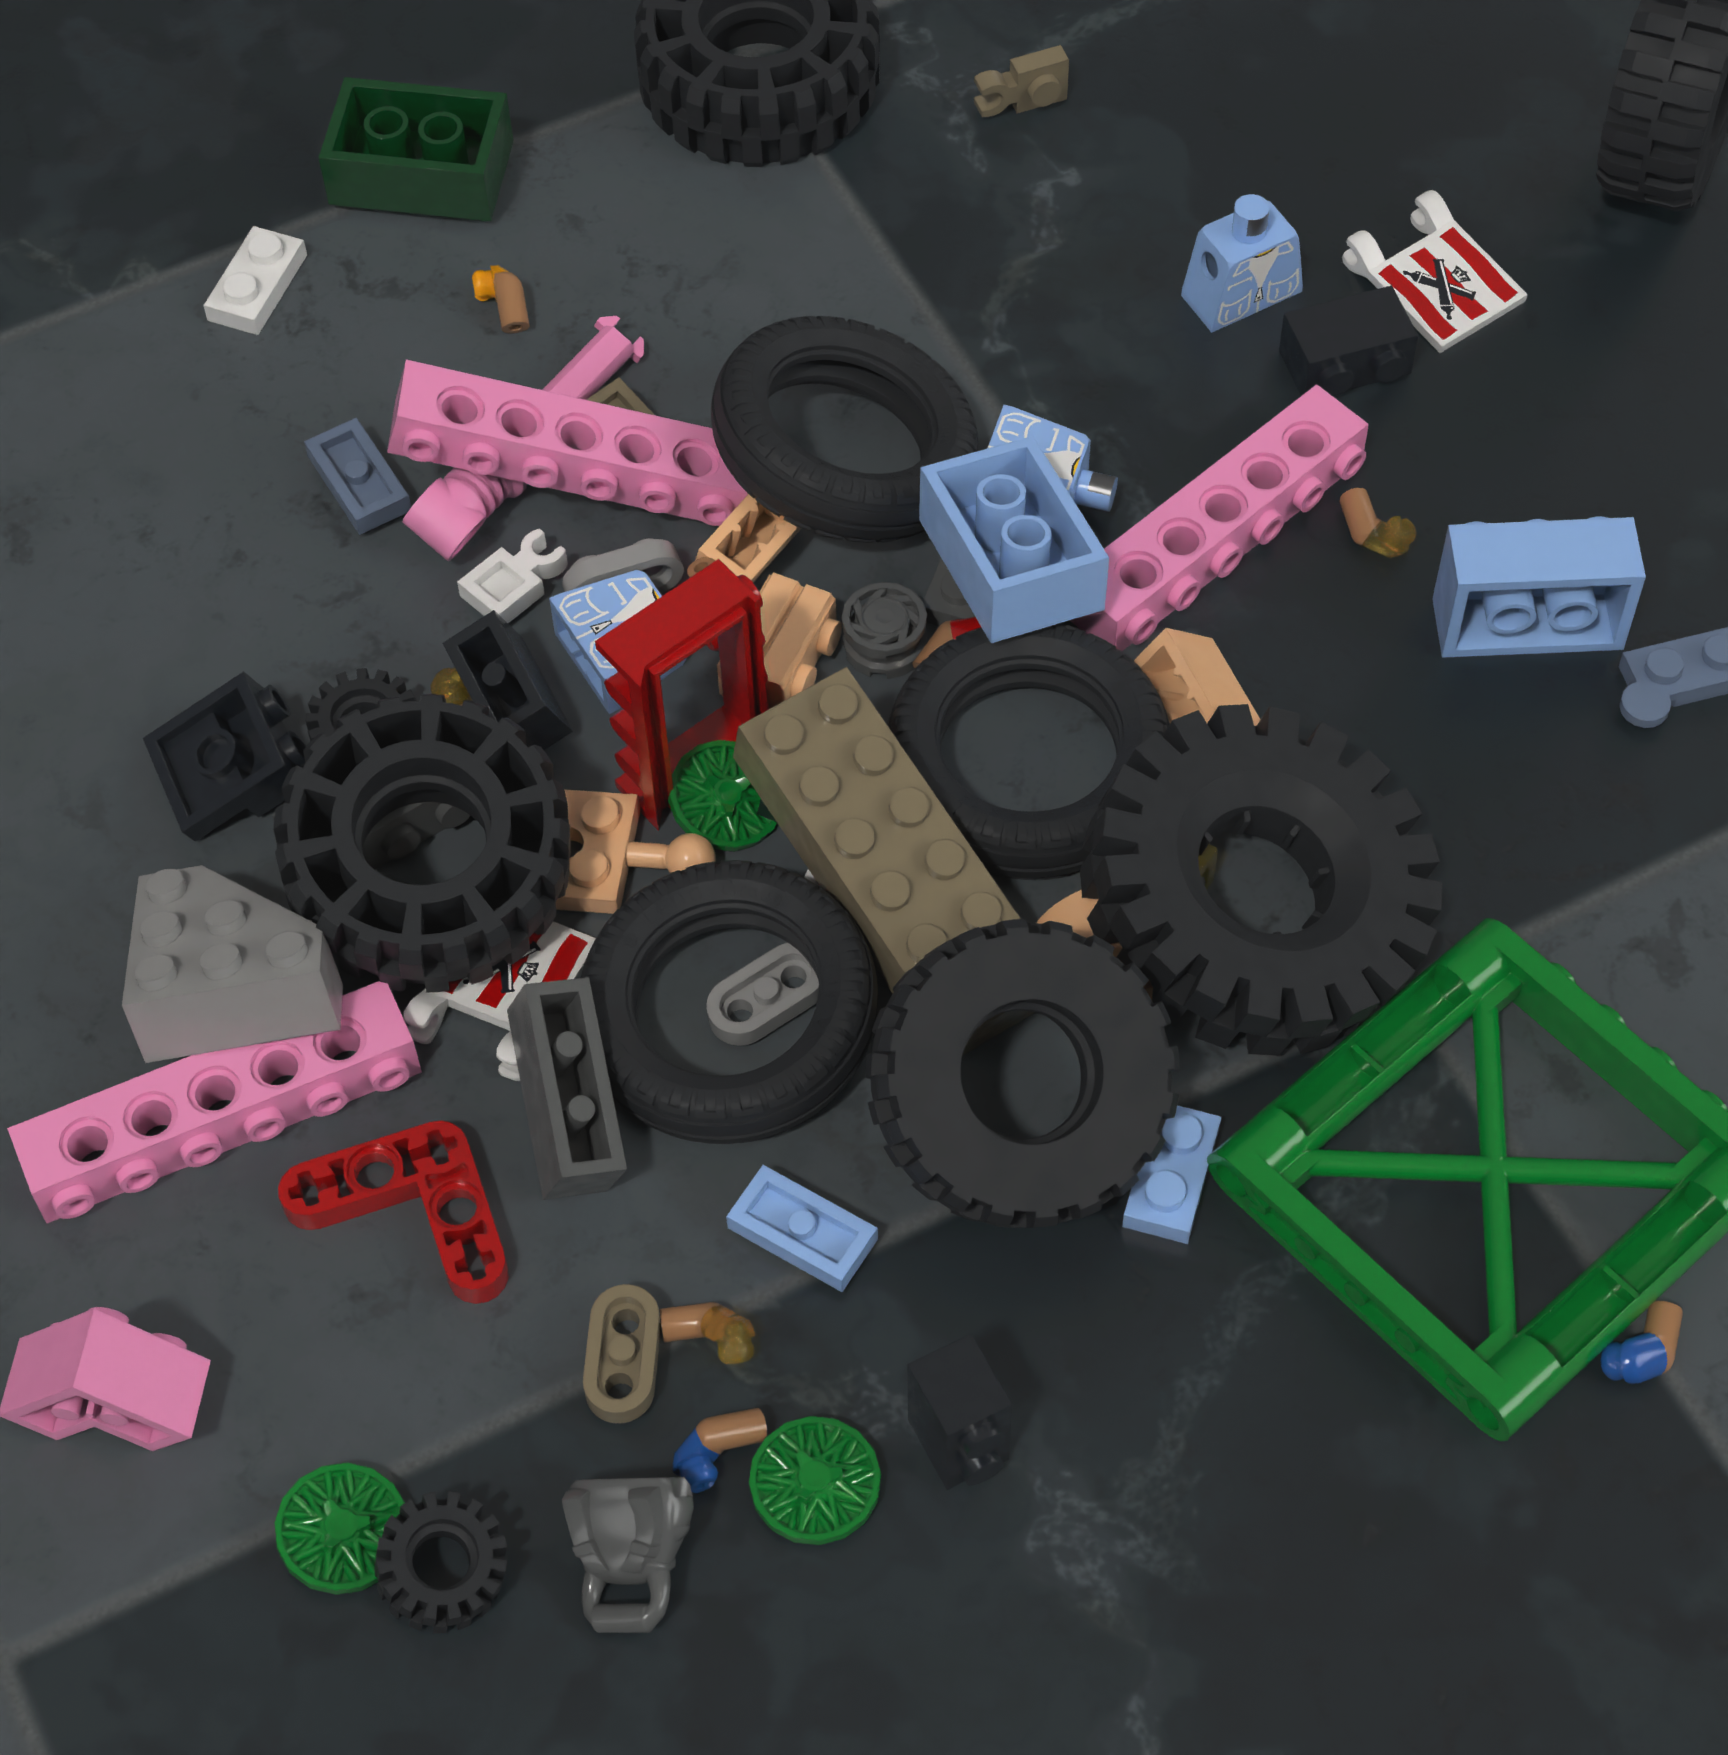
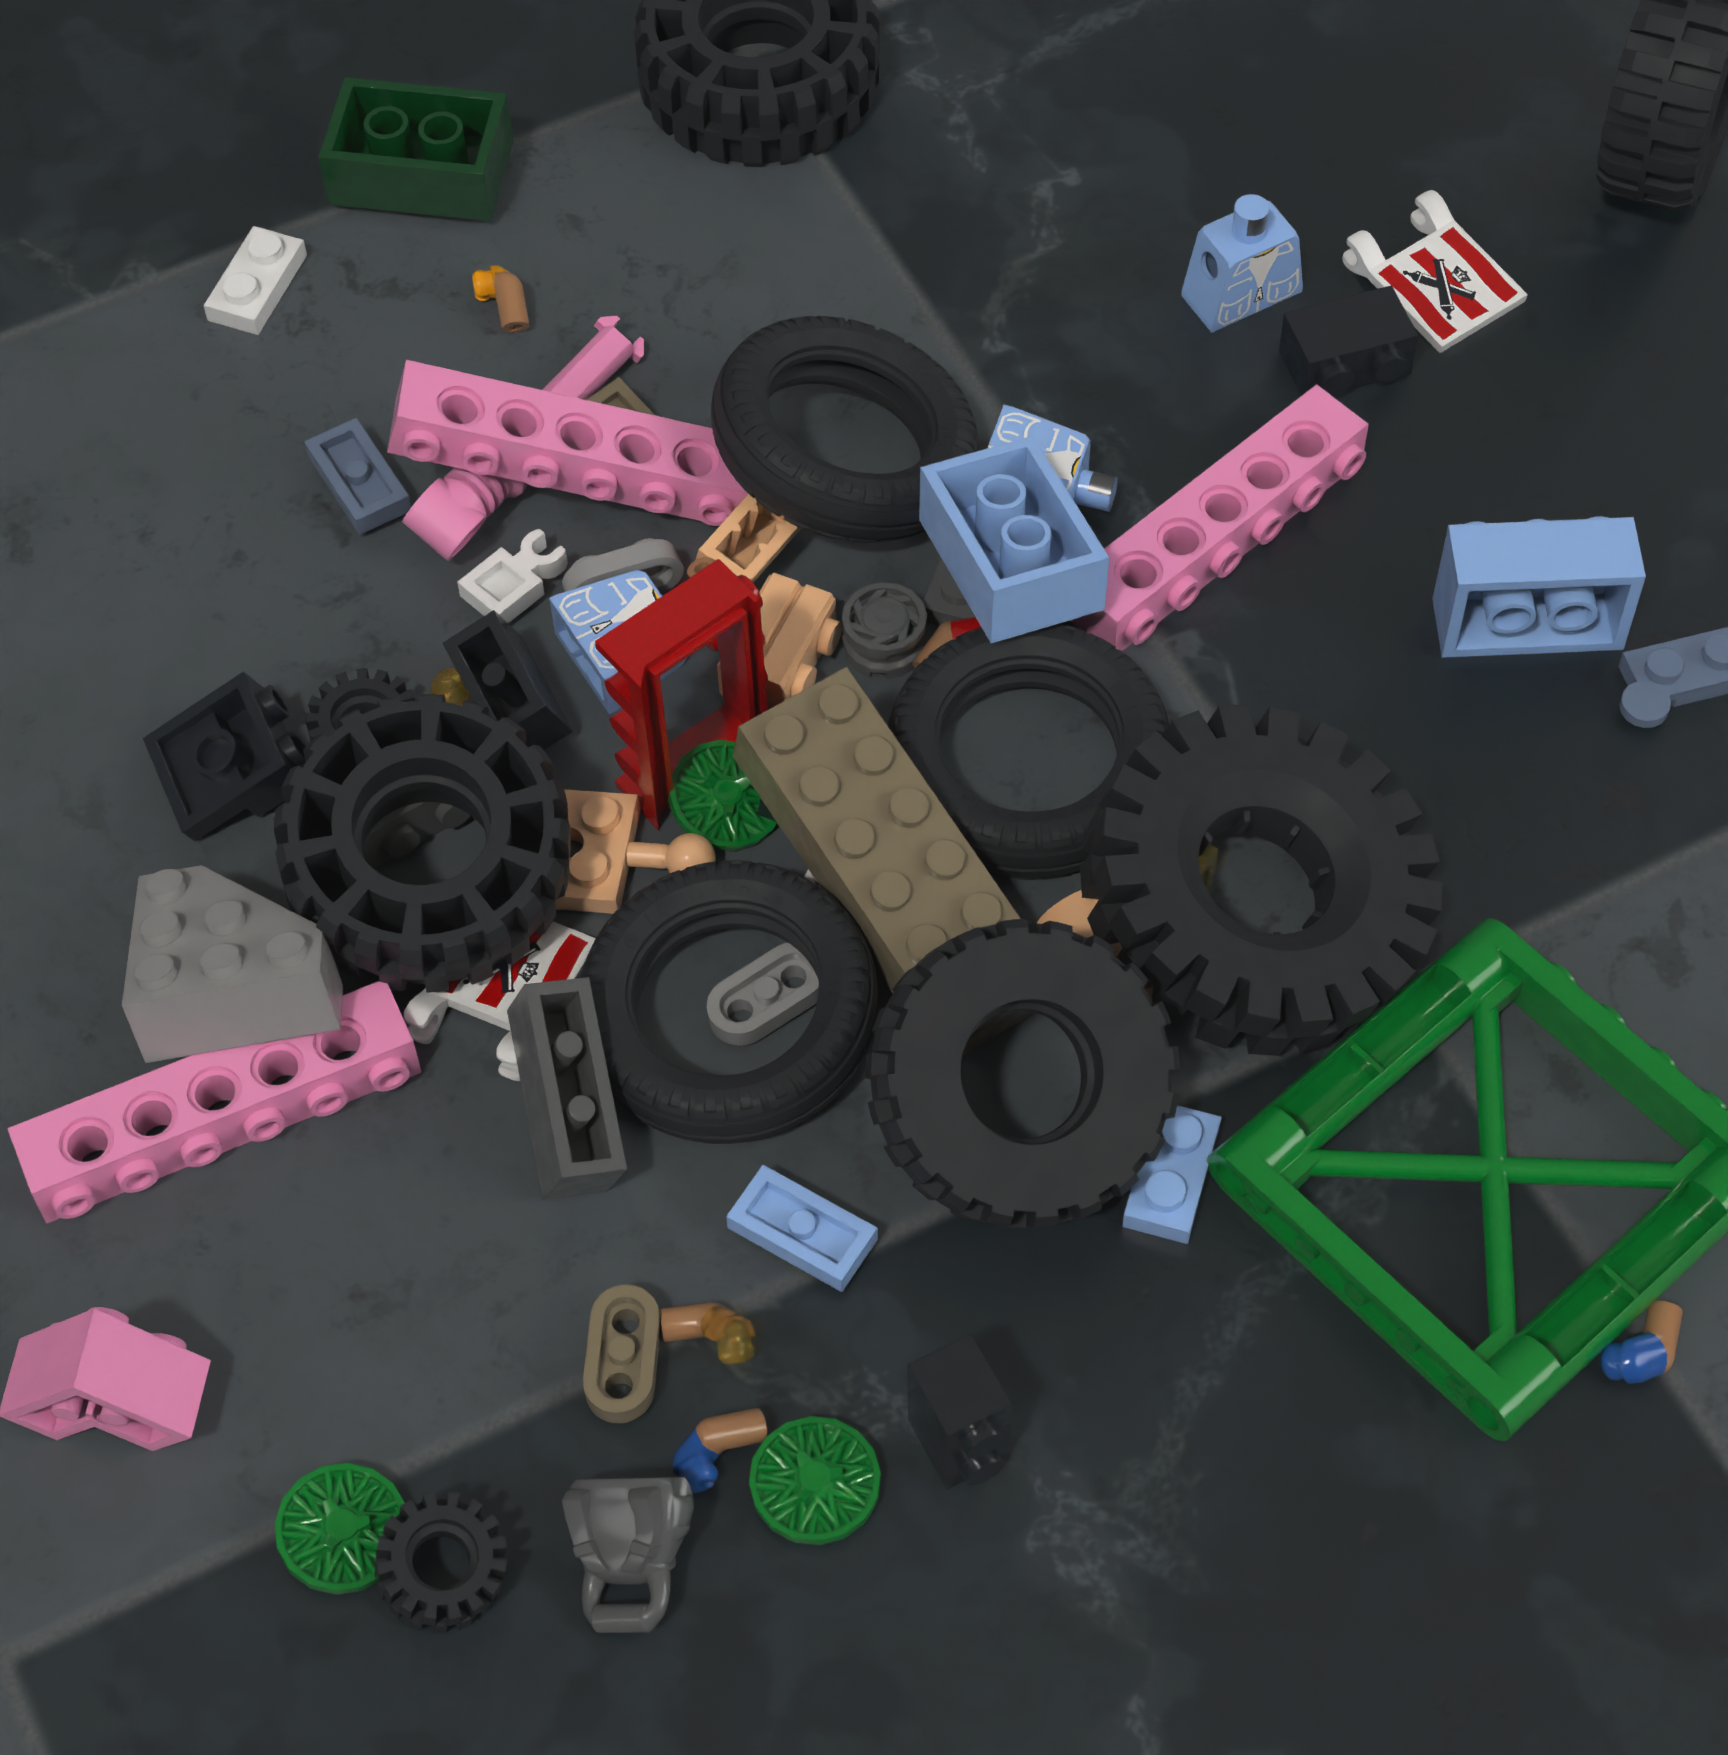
red beam [278,1120,509,1304] -> none
dark tan plate [974,45,1069,117] -> none
light nougat brick [1134,628,1261,726] -> none
arm [1339,488,1416,558] -> none

